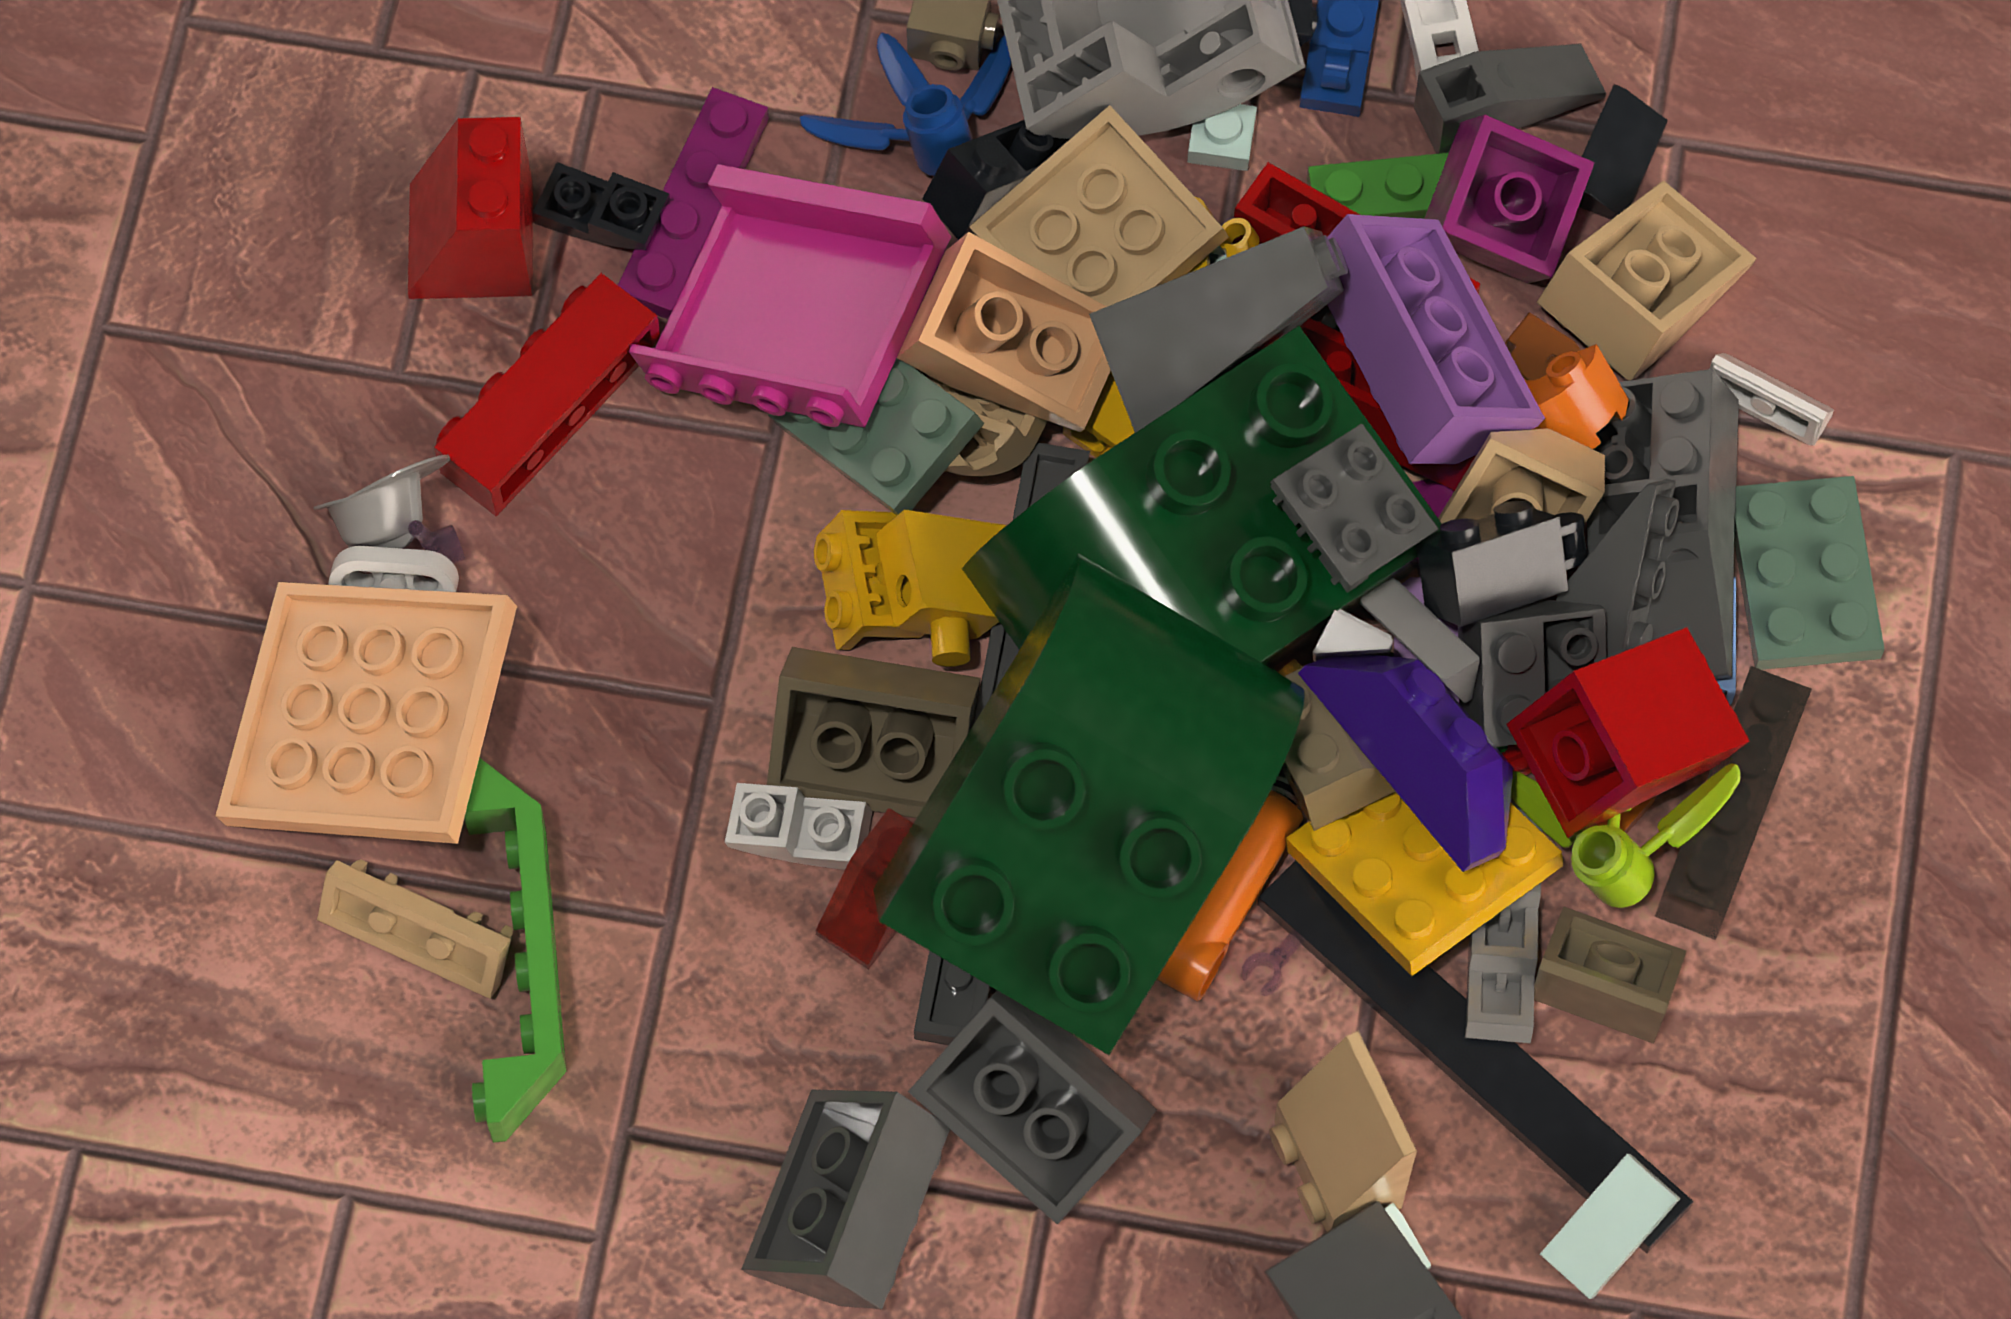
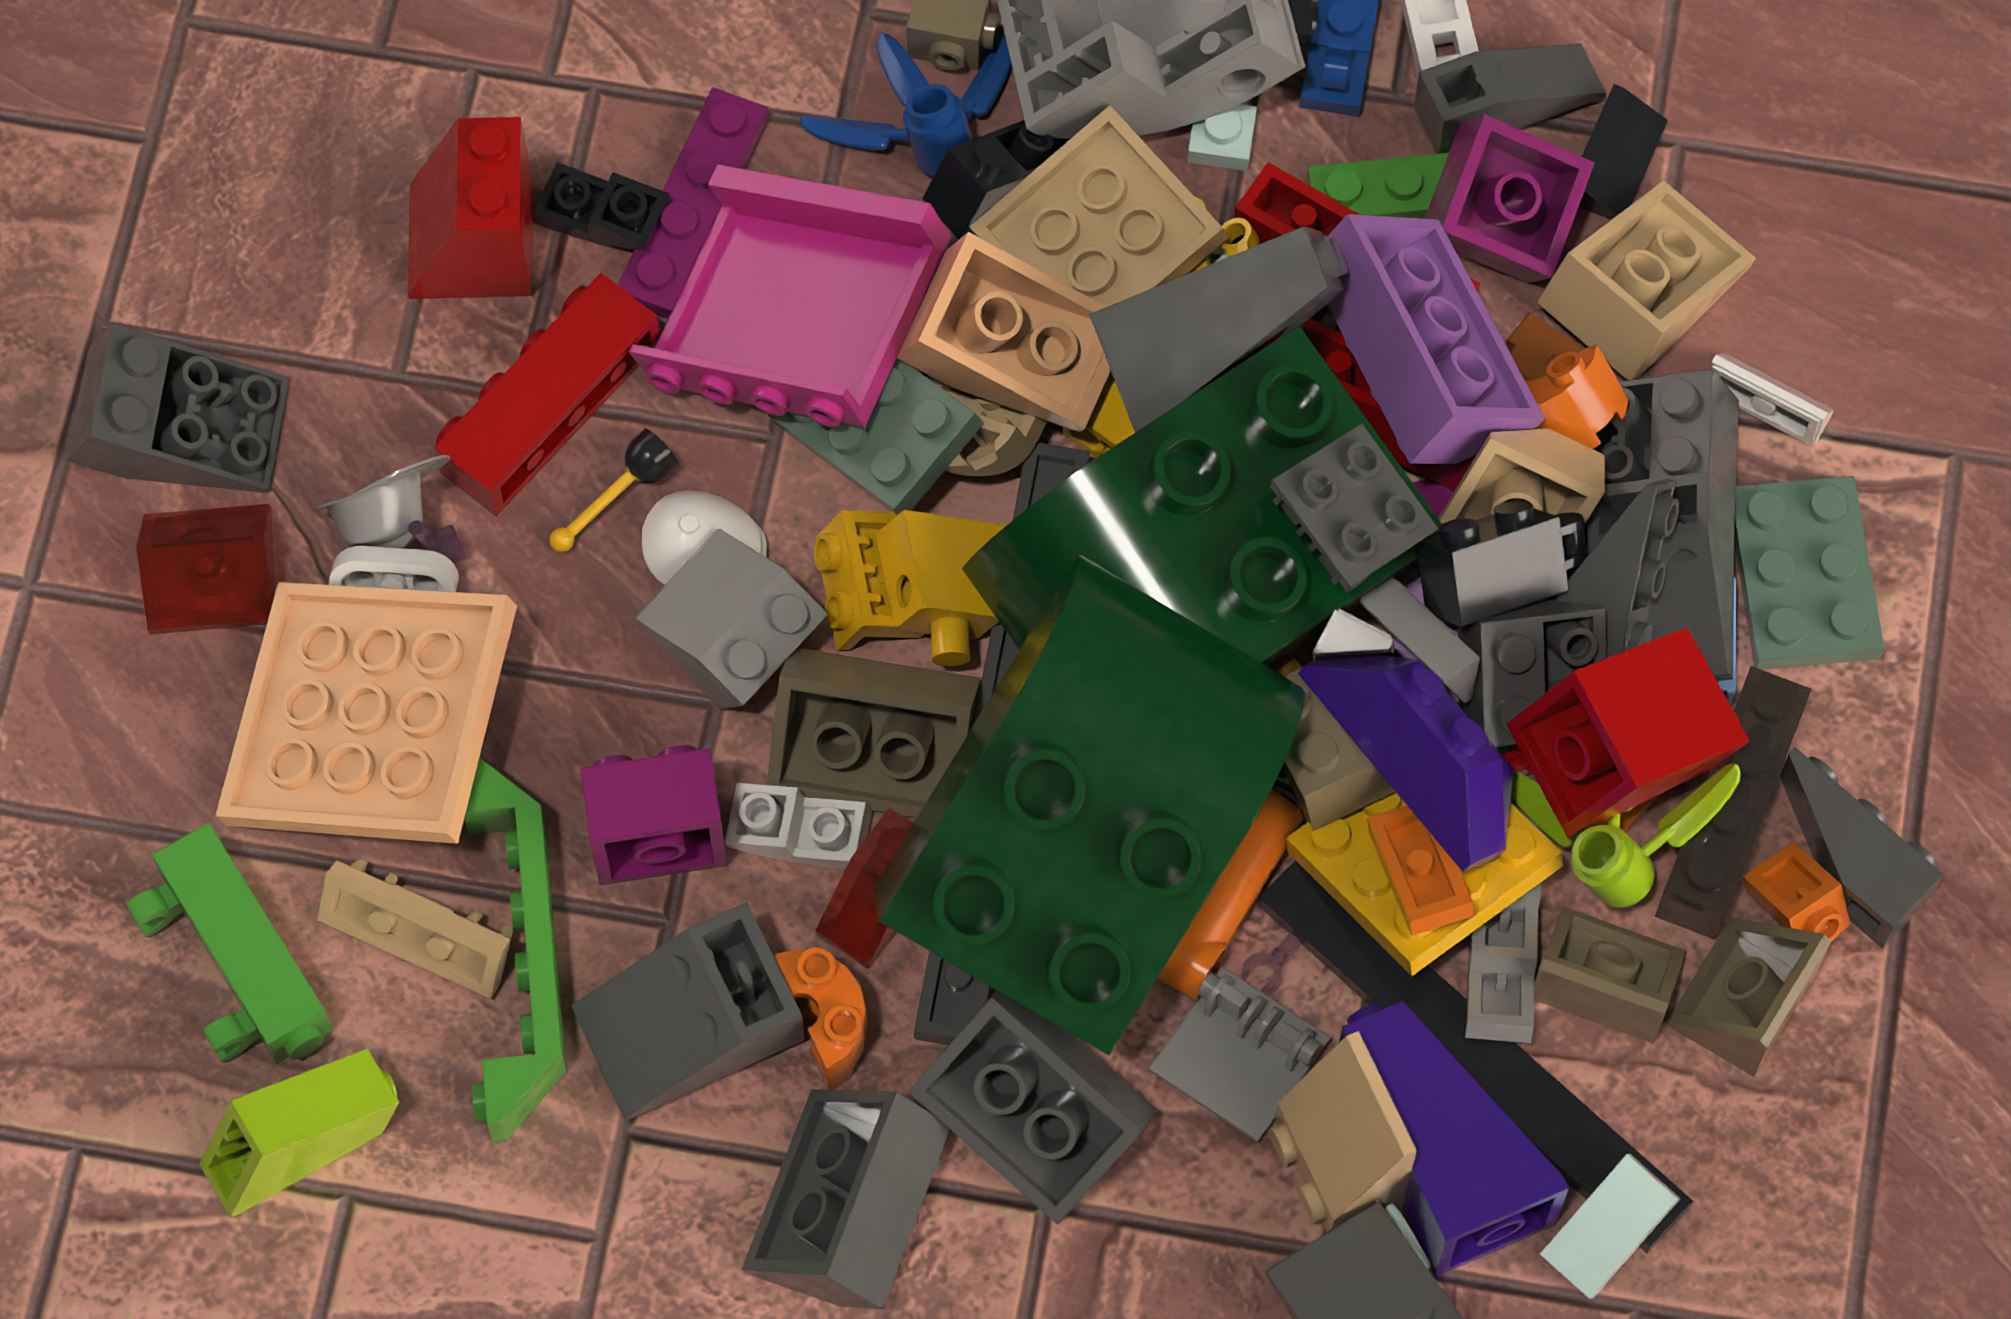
none -> dark grey slope [66,322,289,493]
none -> bright green brick [126,822,333,1064]
none -> clear red slope [136,504,275,635]
none -> lime slope [199,1048,400,1218]
none -> hinge [549,428,679,552]
none -> dark grey slope [571,902,805,1121]
none -> magenta brick [580,745,728,885]
none -> light grey slope [632,529,828,709]
none -> white hat [642,490,767,585]
none -> orange cylinder [773,947,868,1090]
none -> light grey hinge [1148,966,1331,1143]
none -> dark purple slope [1339,1001,1569,1277]
none -> orange plate [1367,805,1474,936]
none -> dark tan slope [1667,918,1831,1077]
none -> orange bracket [1742,841,1850,942]
none -> dark grey slope [1779,747,1944,949]

